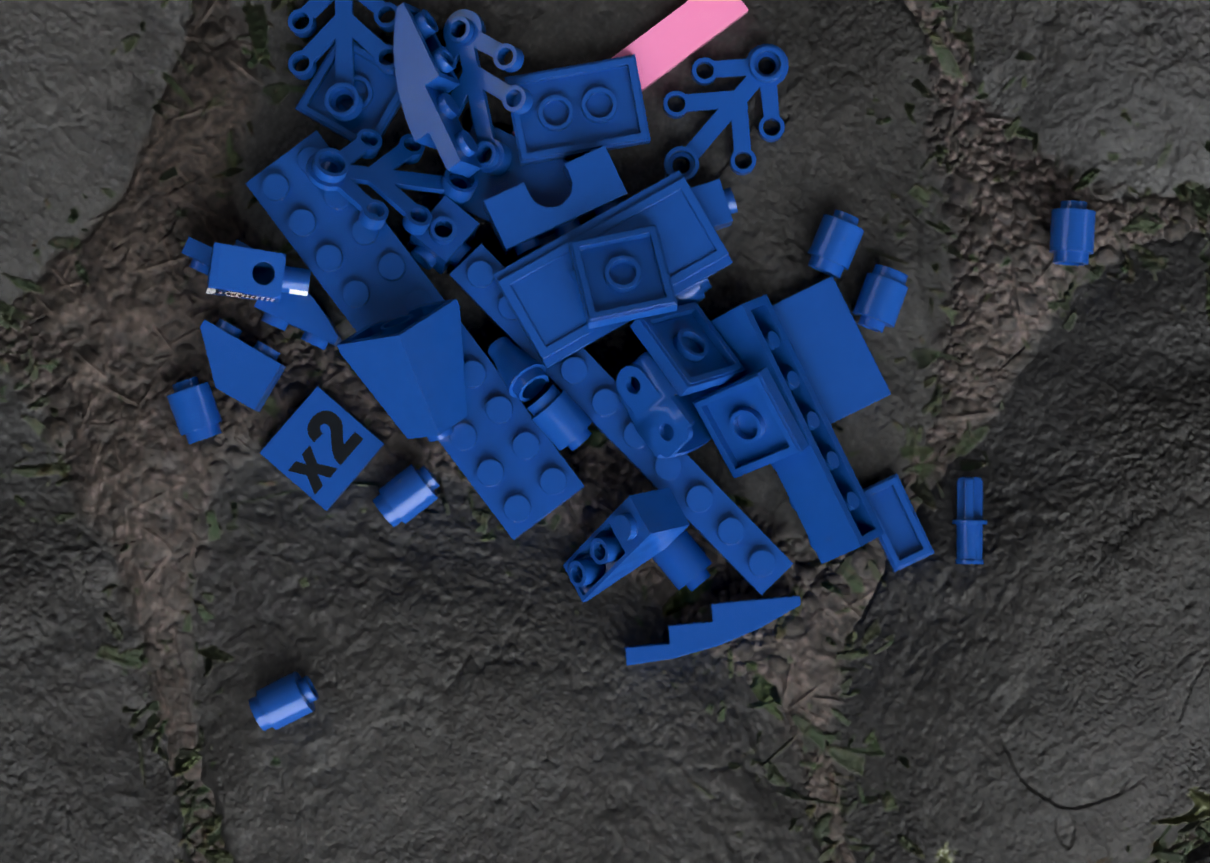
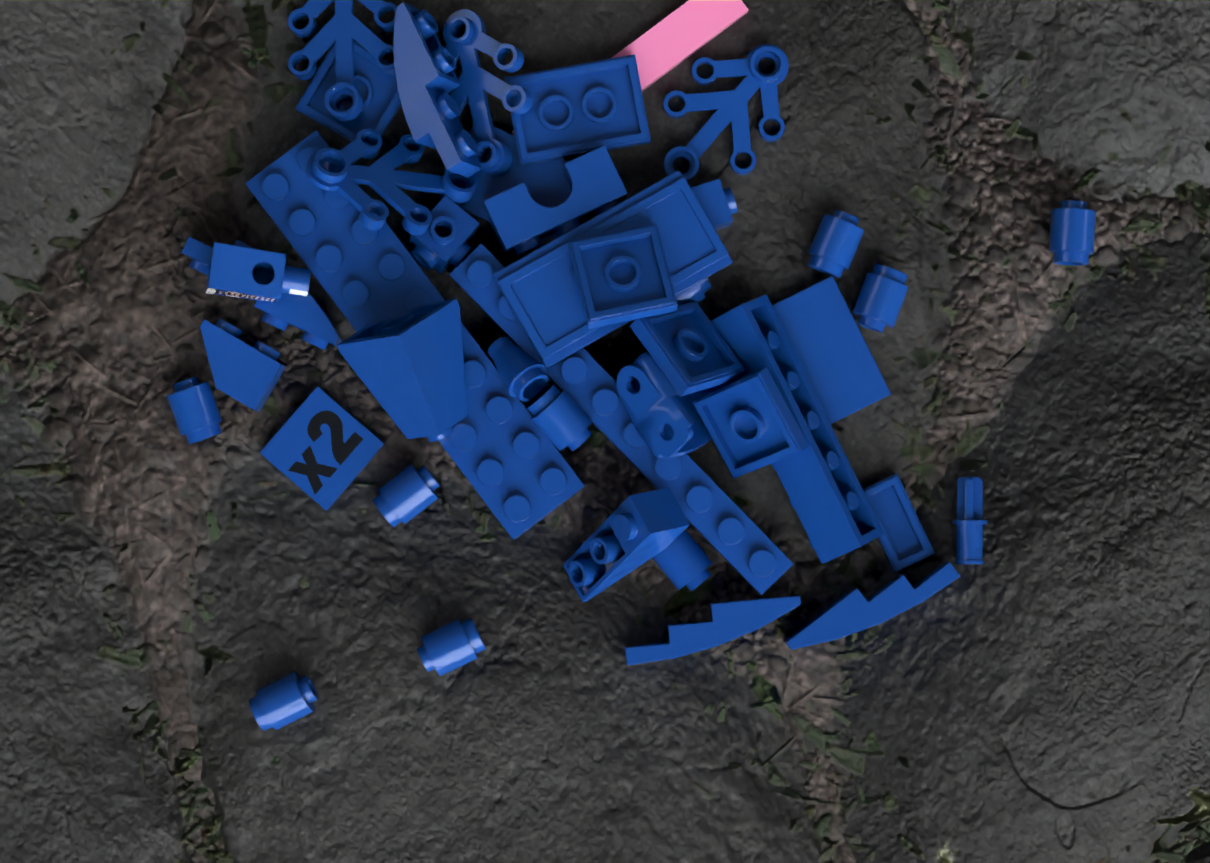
none -> blue brick [417,617,486,676]
none -> blue slope [784,562,961,650]

